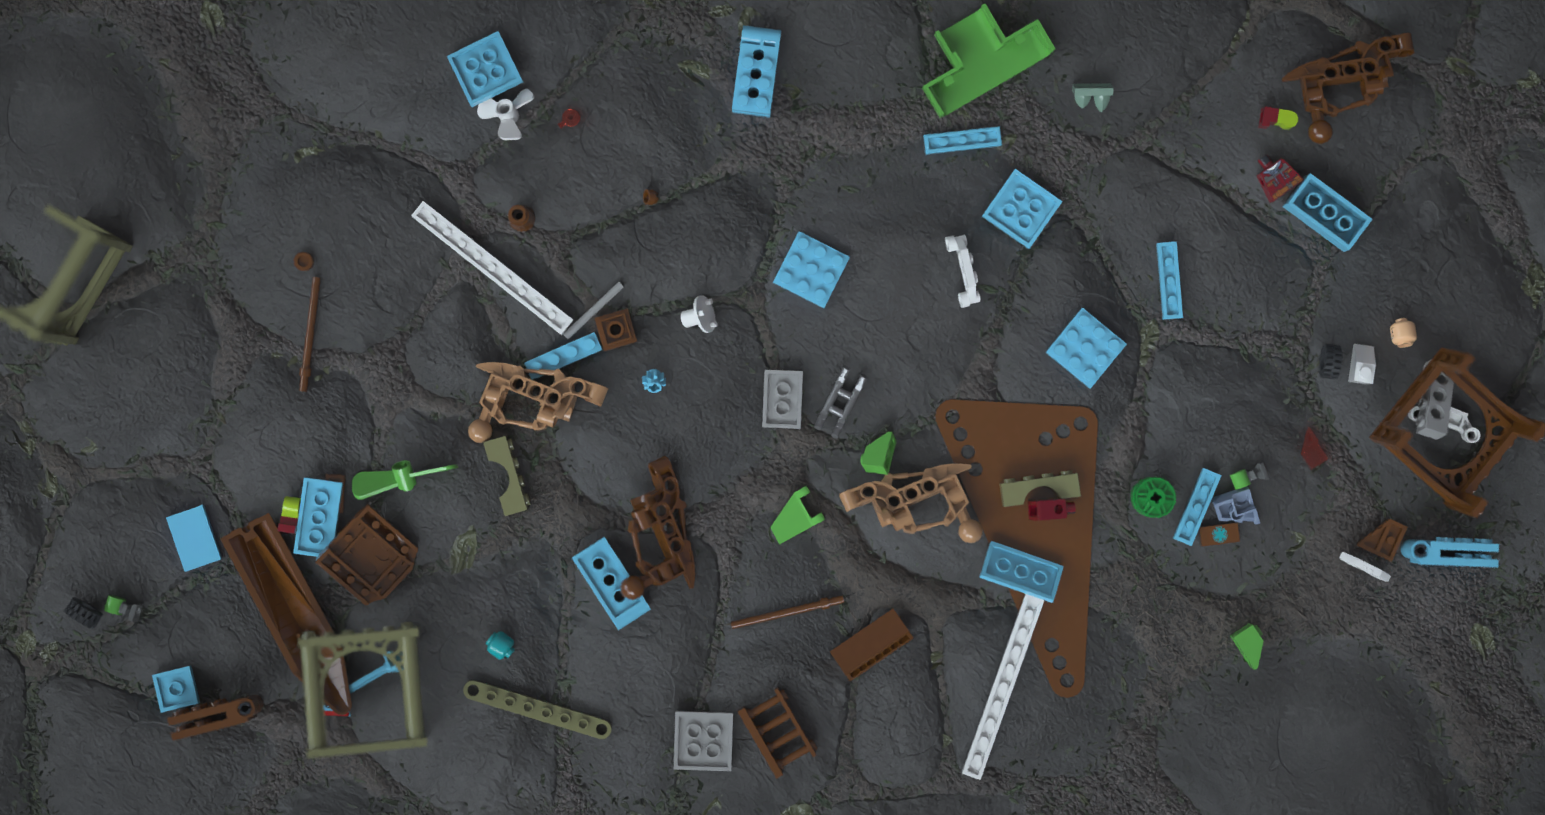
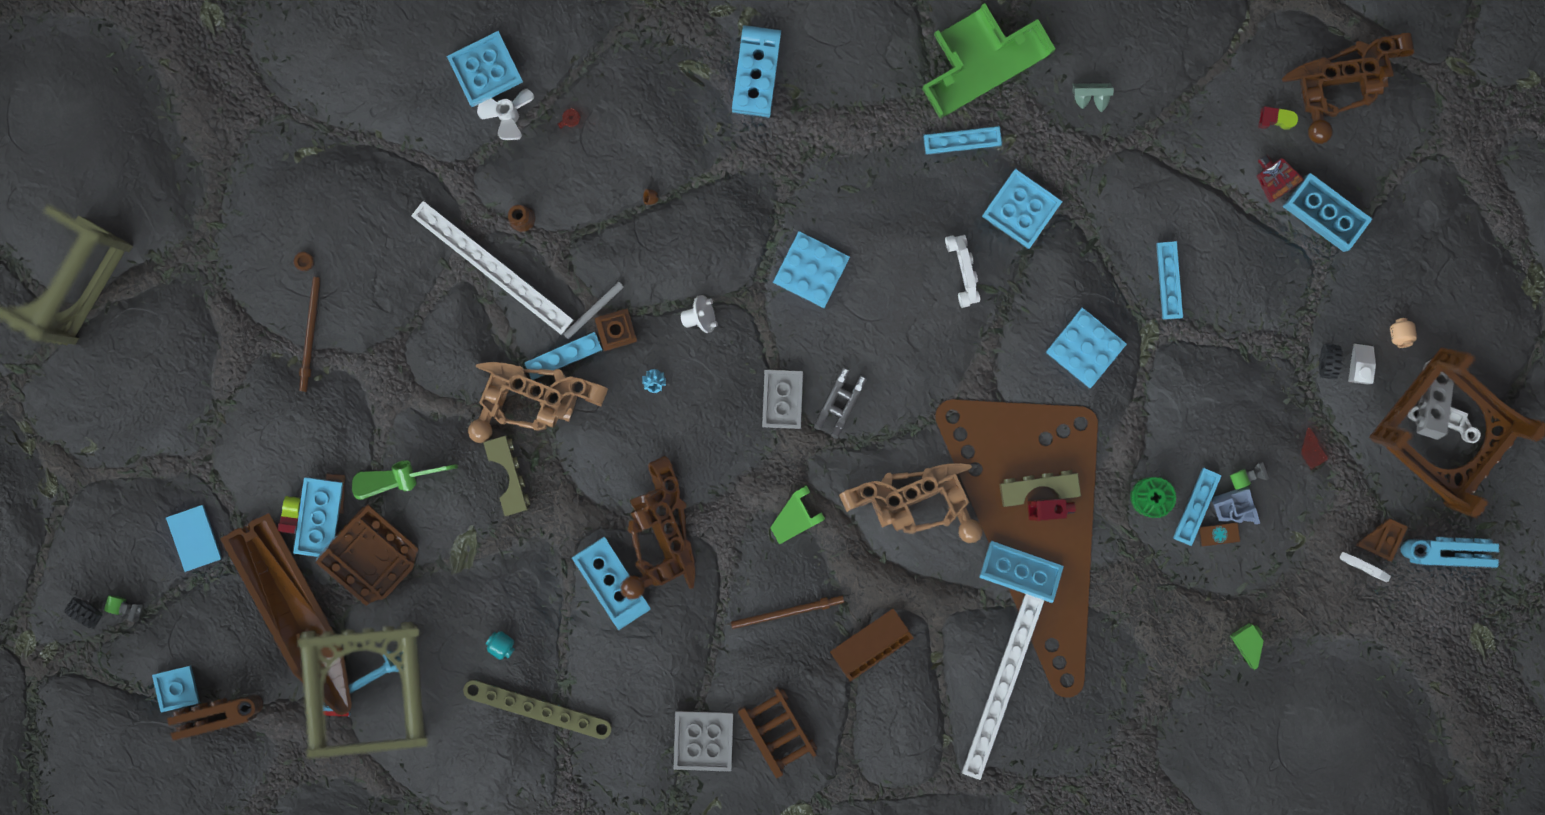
bright green slope [860,432,897,475] -> none

